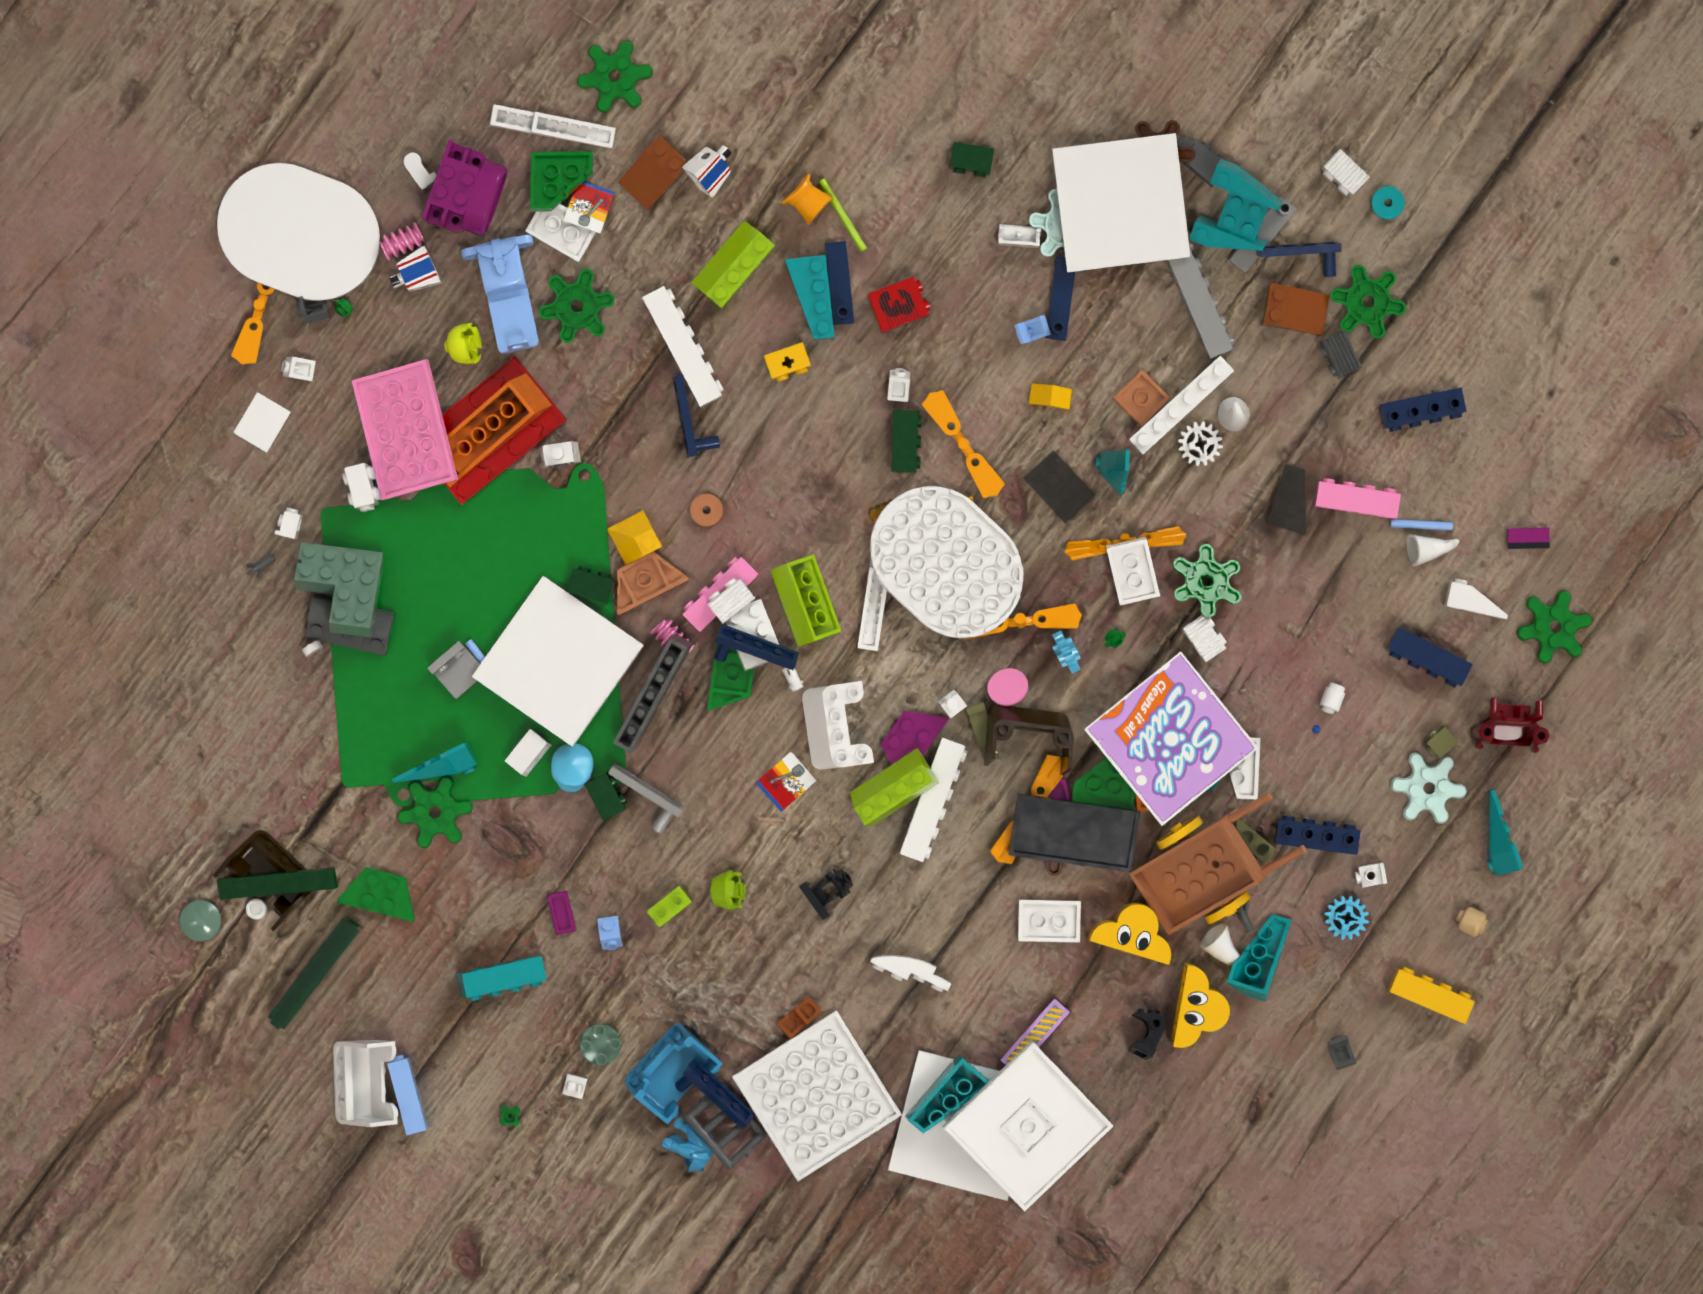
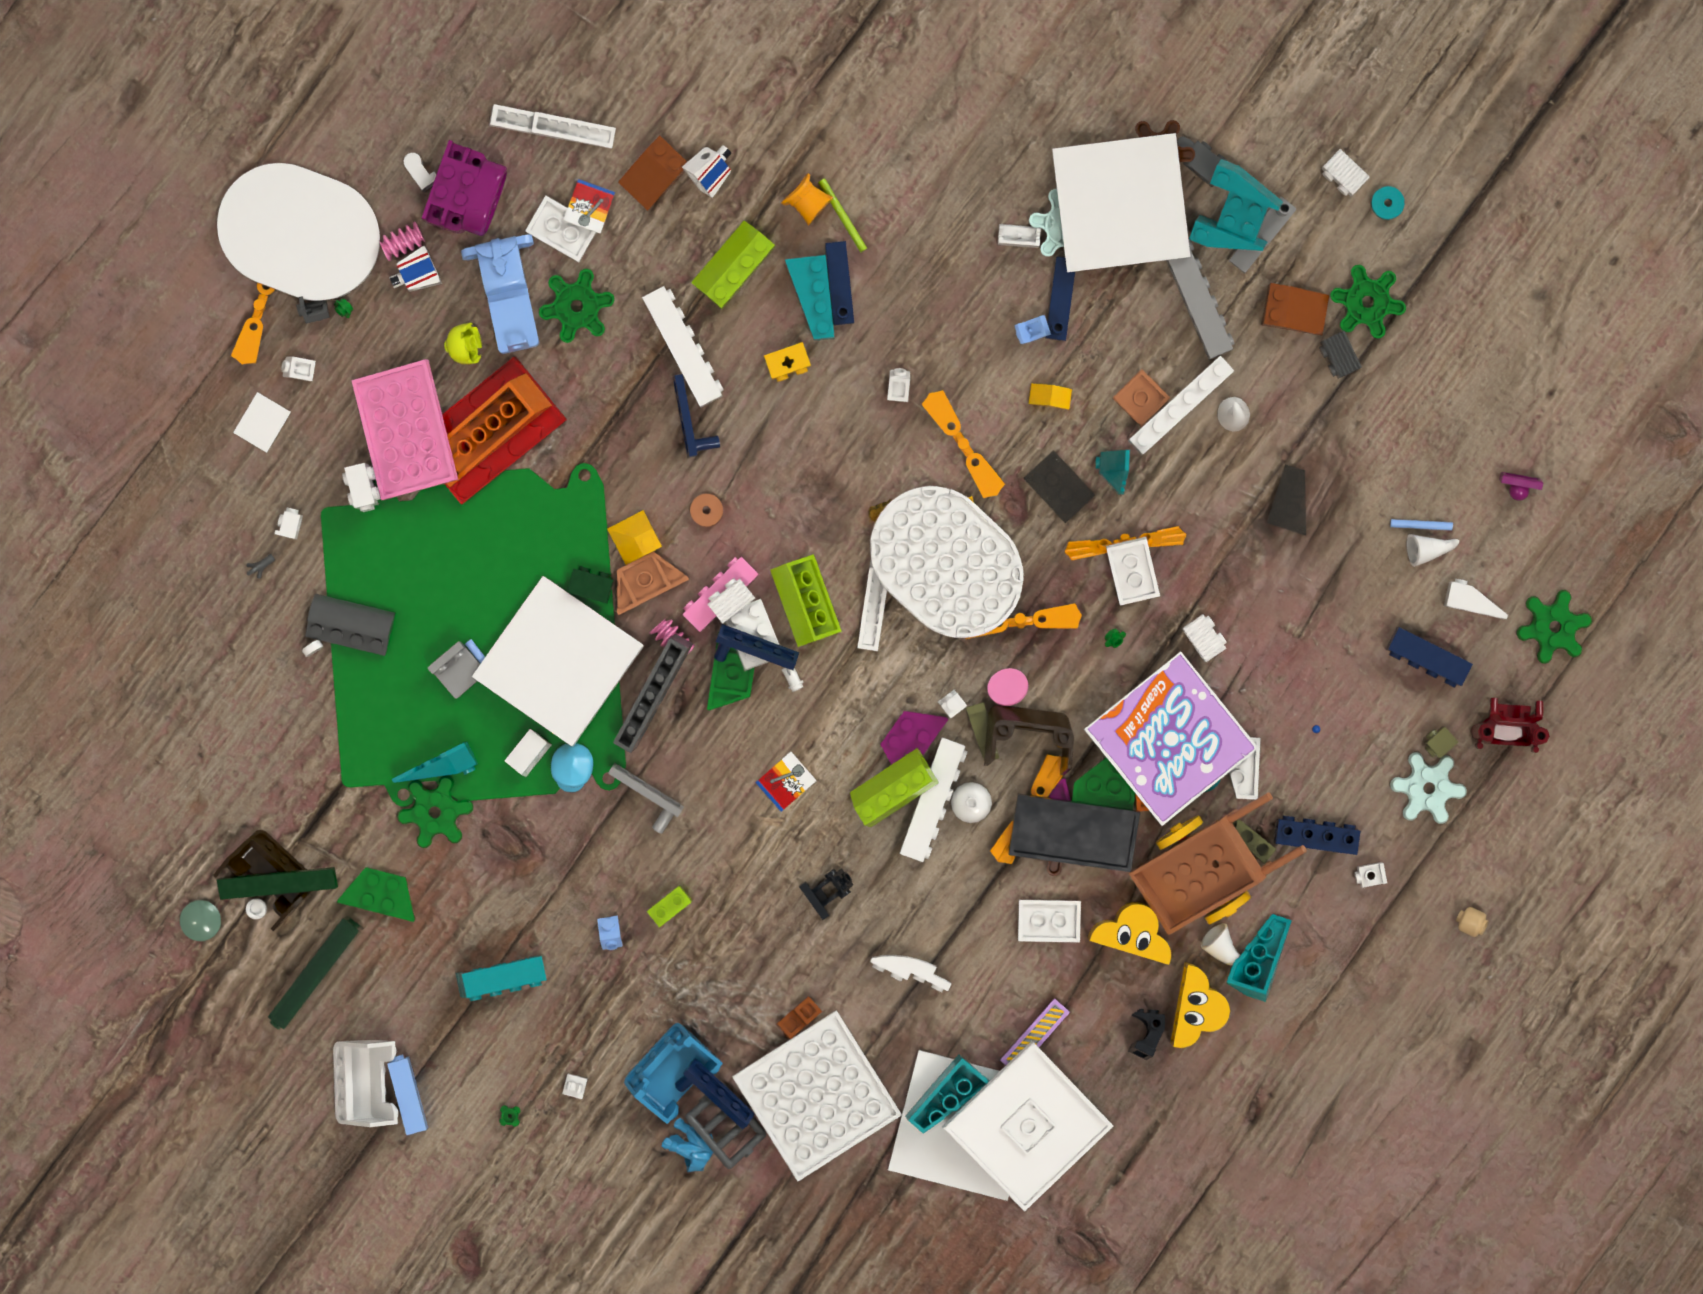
sand green piece [294,542,384,638] -> none
green plate [530,151,593,212] -> none
white torso [539,441,581,468] -> none
magenta tile [547,890,577,935] -> none
green plate [577,40,653,113] -> none
sand green dish [580,1024,621,1066] -> none
dark green brick [584,772,627,821] -> none
lime cone [710,870,746,911] -> none
white windscreen [802,681,874,770] -> none
red panel [868,276,931,334] -> none
dark green brick [891,410,922,473] -> none
dark green brick [949,142,994,178] -> none
medium azure gear [1052,630,1081,674] -> none
plate [1173,544,1241,618] -> none
white gear [1178,422,1223,466] -> none
dark grey bar [1232,903,1254,933] -> none
dark blue piece [1256,241,1342,277] -> none
bright pink brick [1313,478,1401,519] -> none
white brick [1319,682,1345,715] -> none
medium azure gear [1324,895,1369,940] -> none
dark grey bracket [1328,1035,1356,1070] -> none
dark blue brick [1378,387,1467,432] -> none
yellow brick [1387,966,1475,1024] -> none
teal wedge [1486,789,1524,876] -> none
magenta tile [1507,528,1550,549] -> none
none -> white cylinder [951,782,992,823]
none -> magenta tile [1499,472,1544,501]

